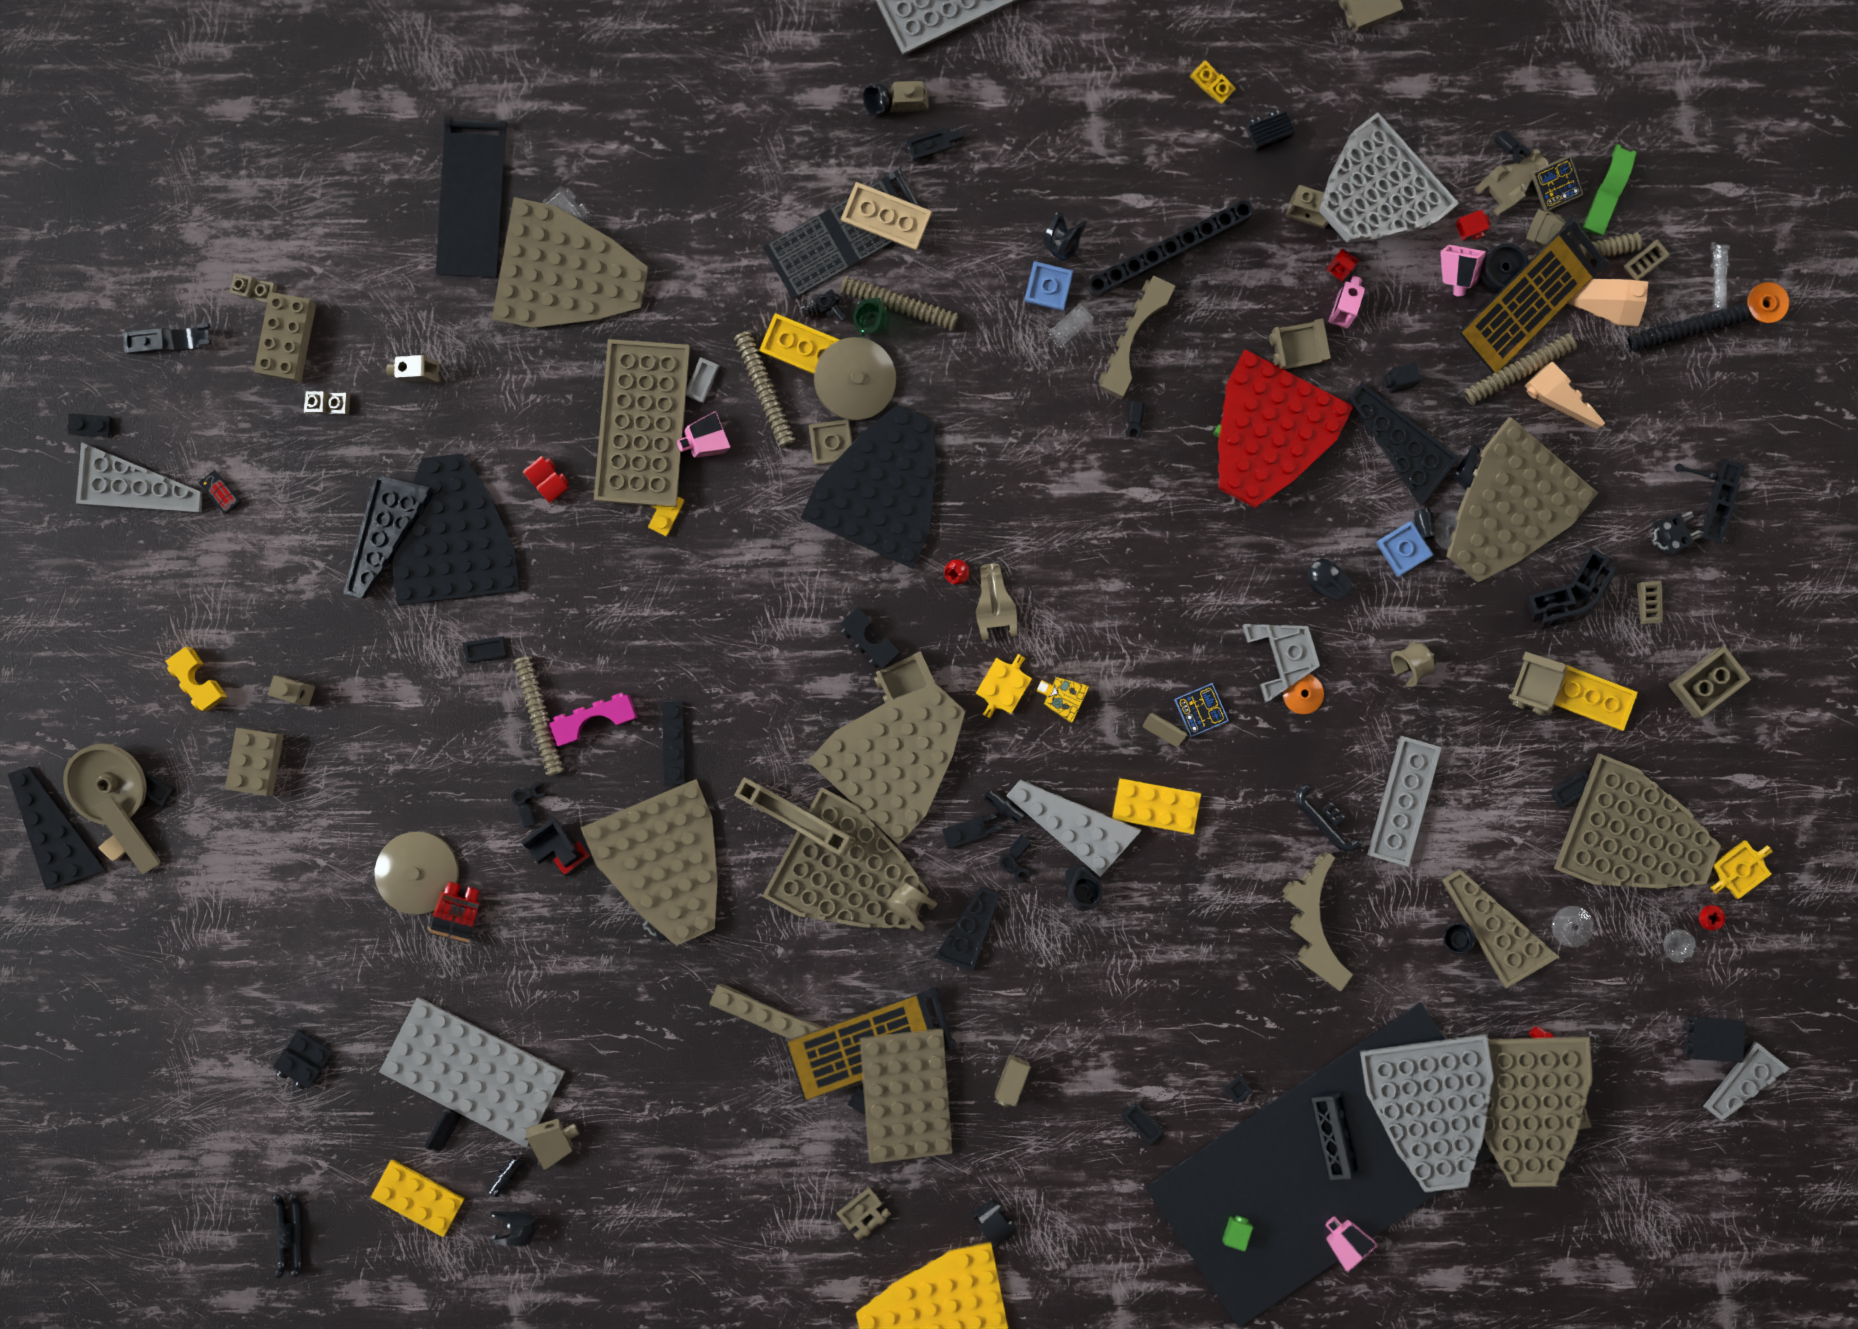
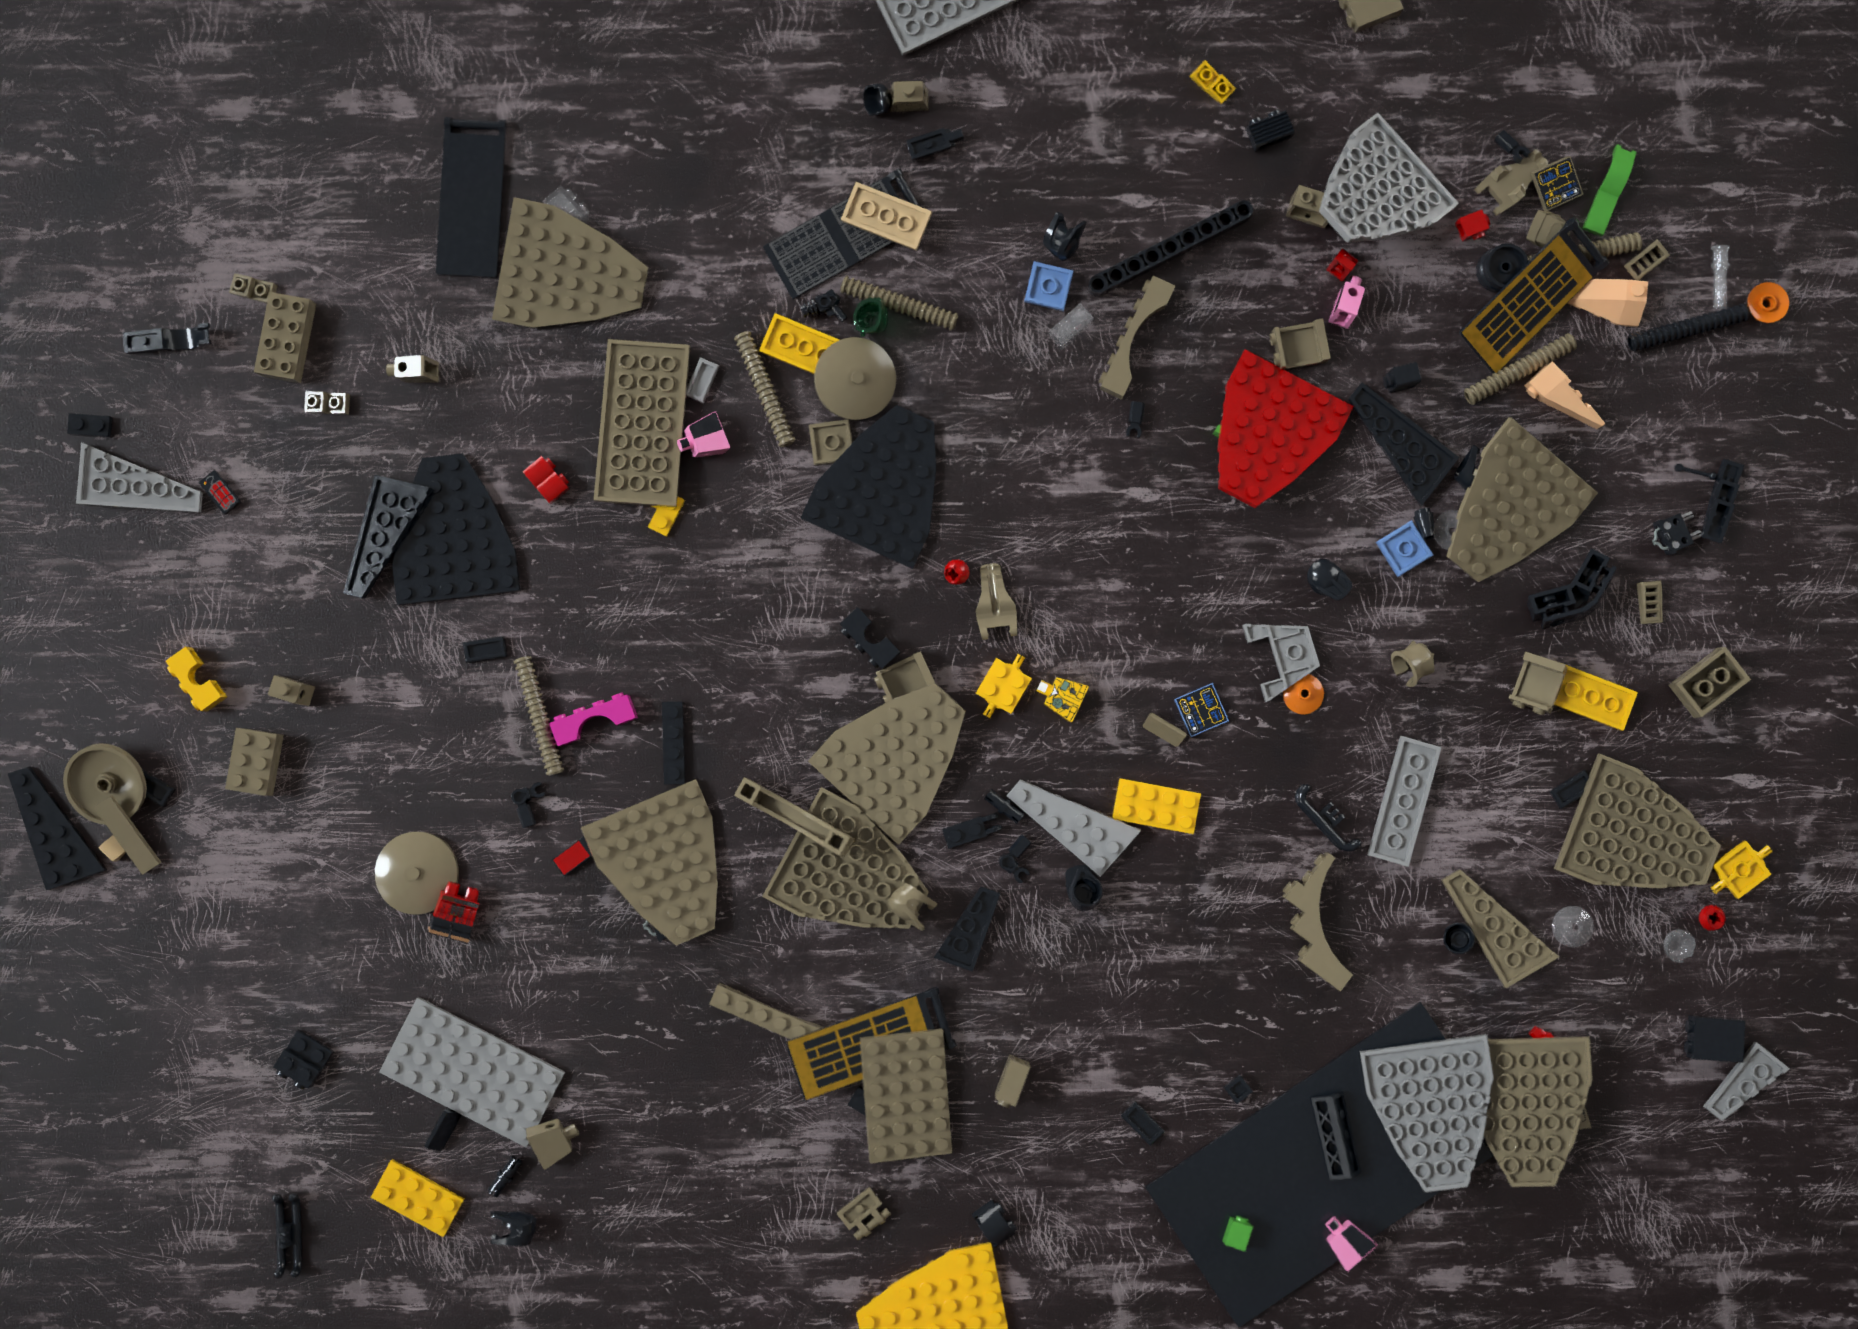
black panel [521,818,583,868] -> none
bright pink torso [1440,245,1486,296] -> none

